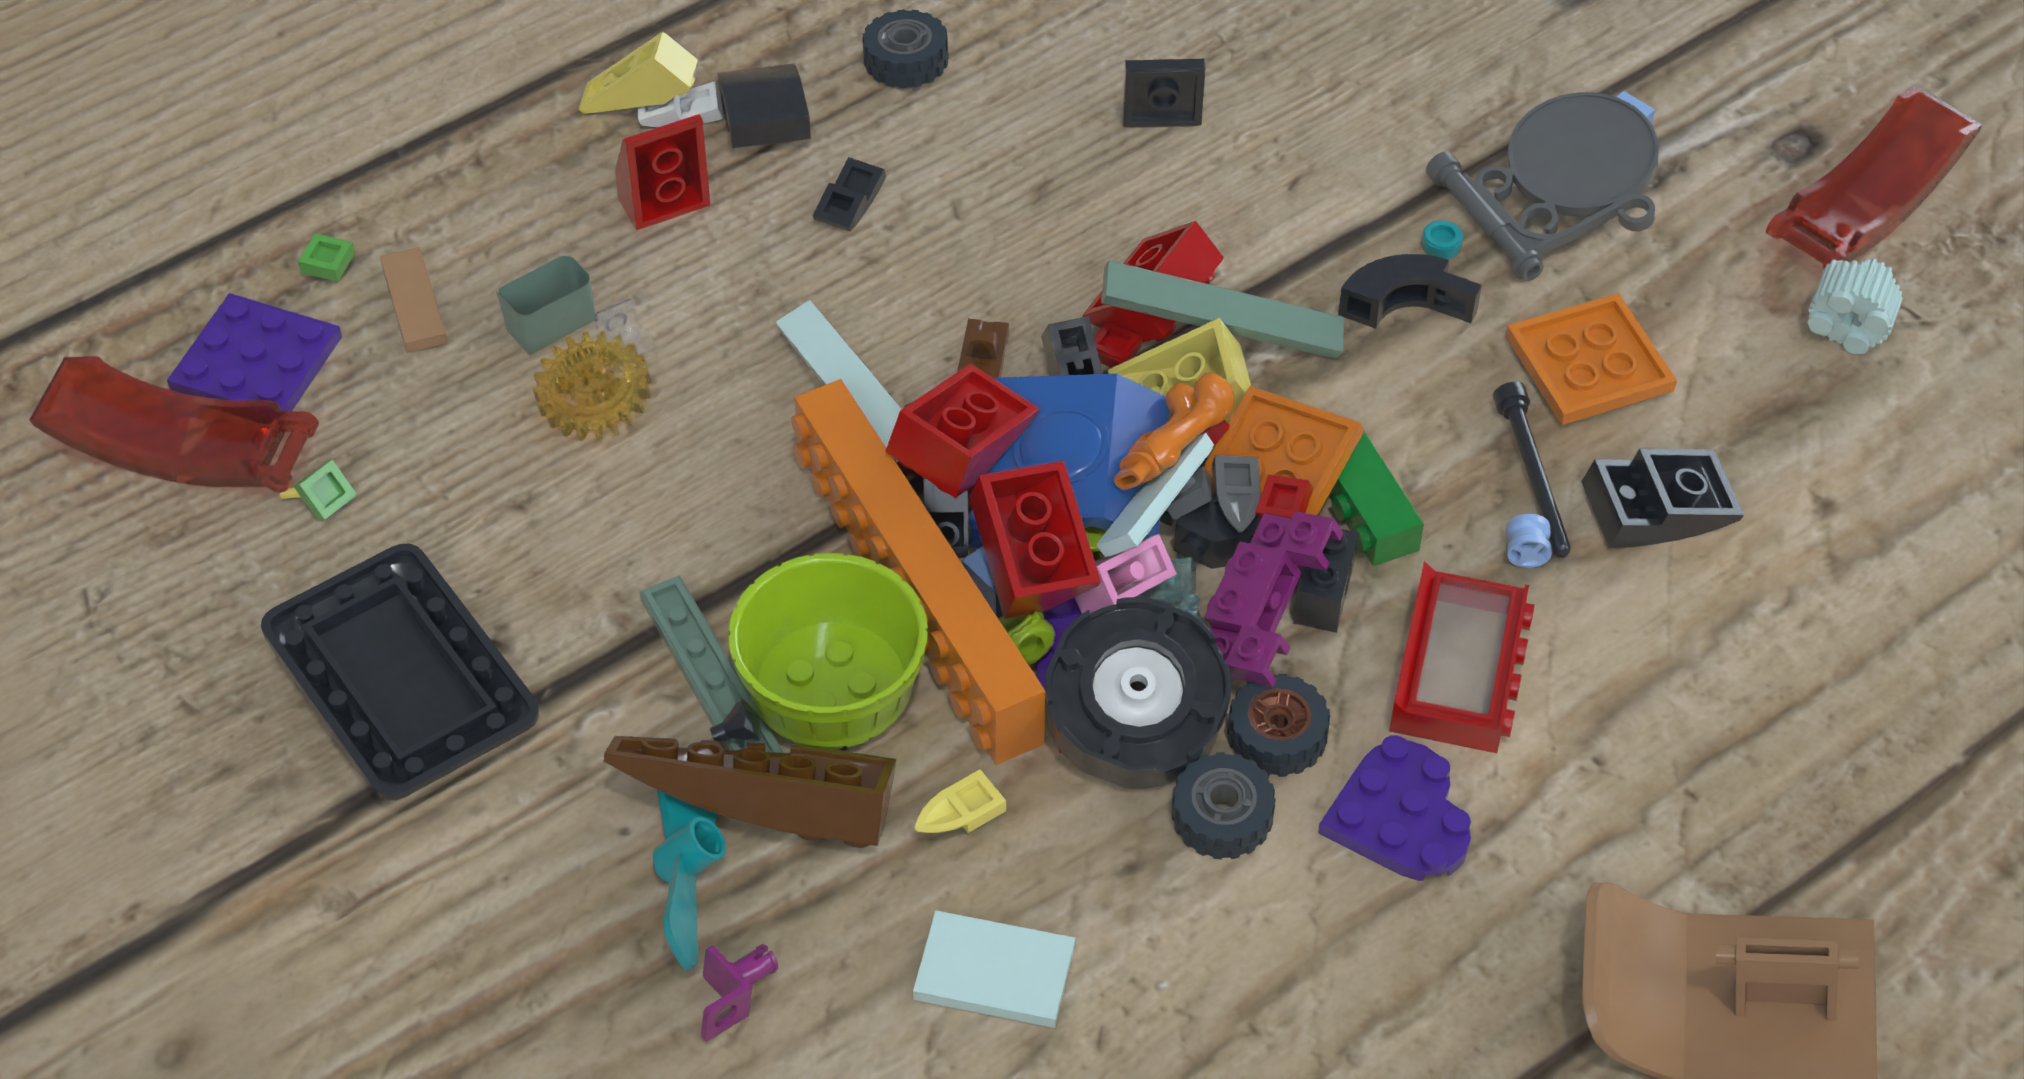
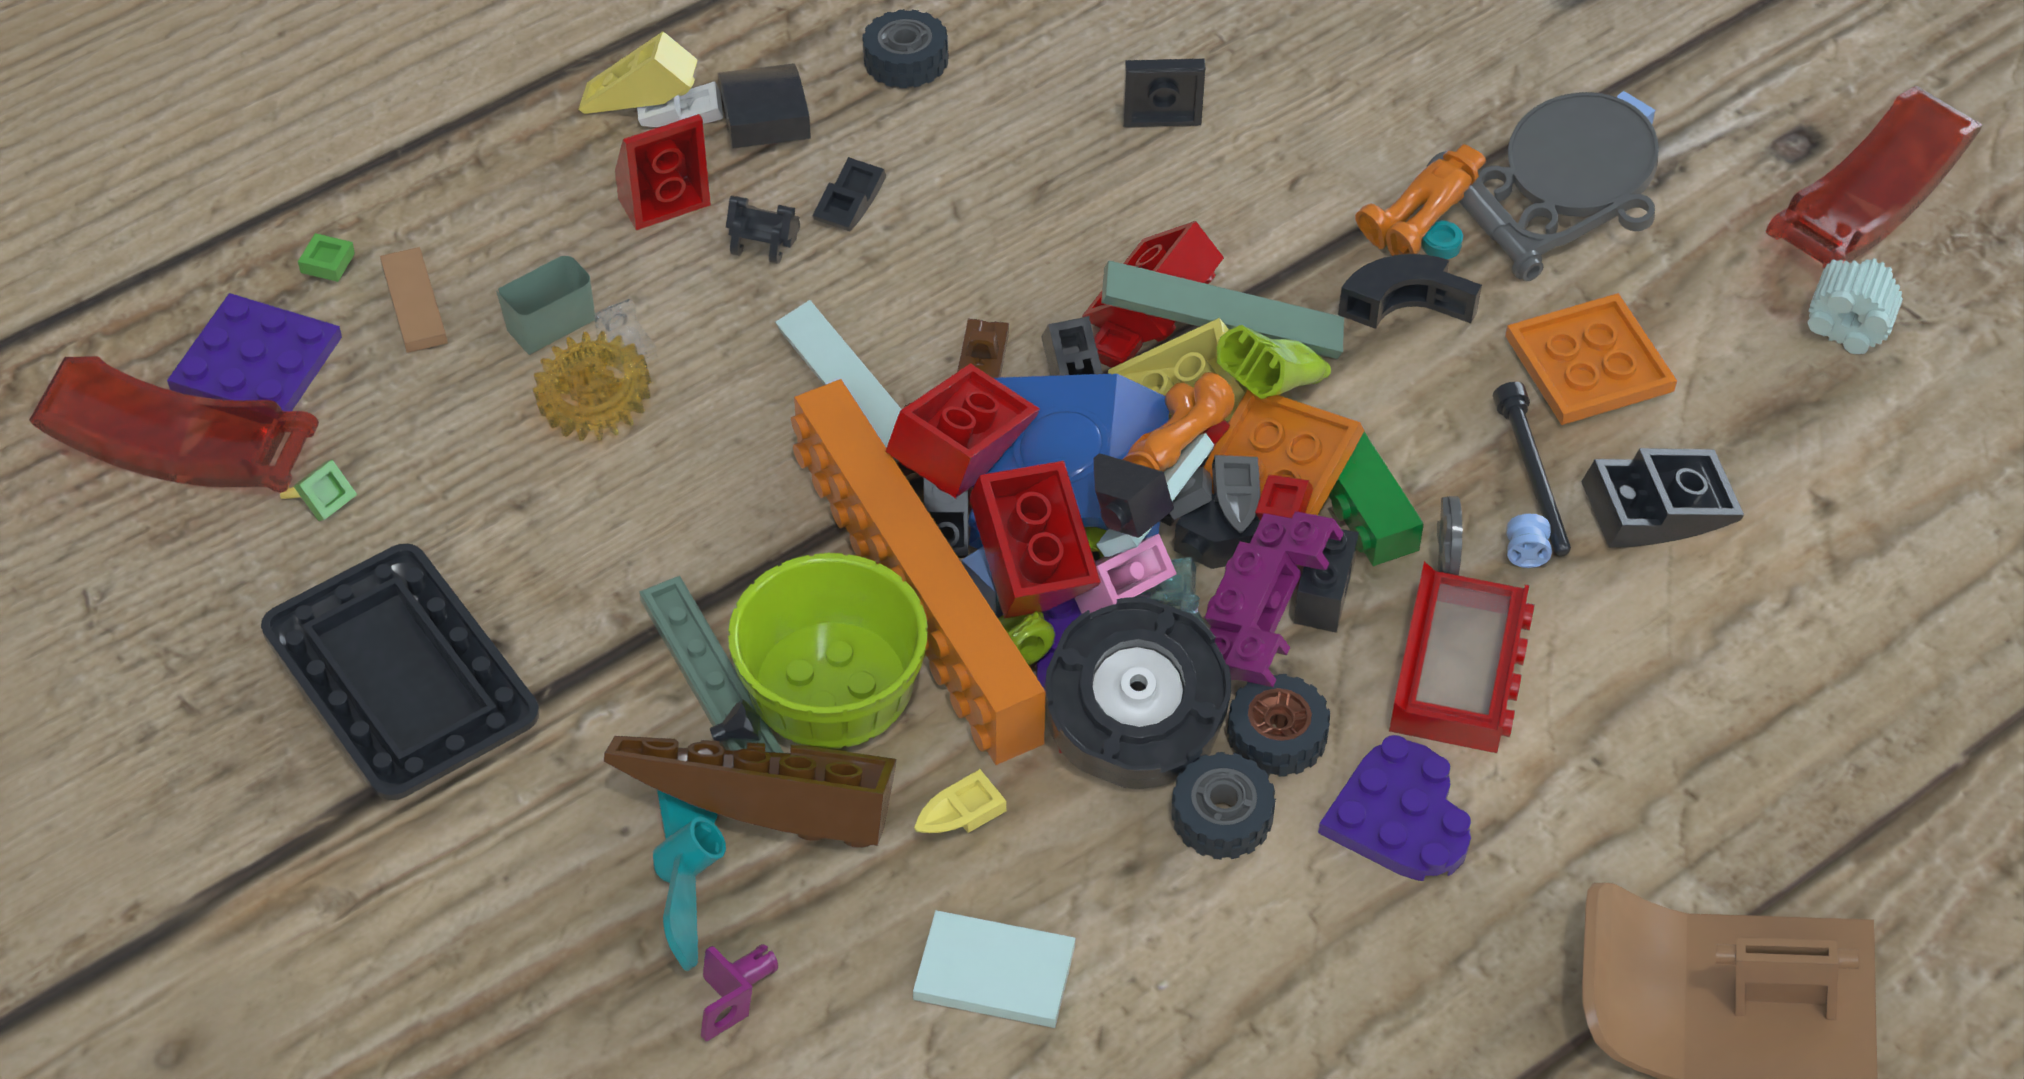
none -> black piece [725,195,800,264]
none -> black slope [1093,453,1174,538]
none -> lime piece [1216,325,1331,400]
none -> orange piece [1355,144,1486,256]
none -> dark grey wheel [1437,496,1462,575]

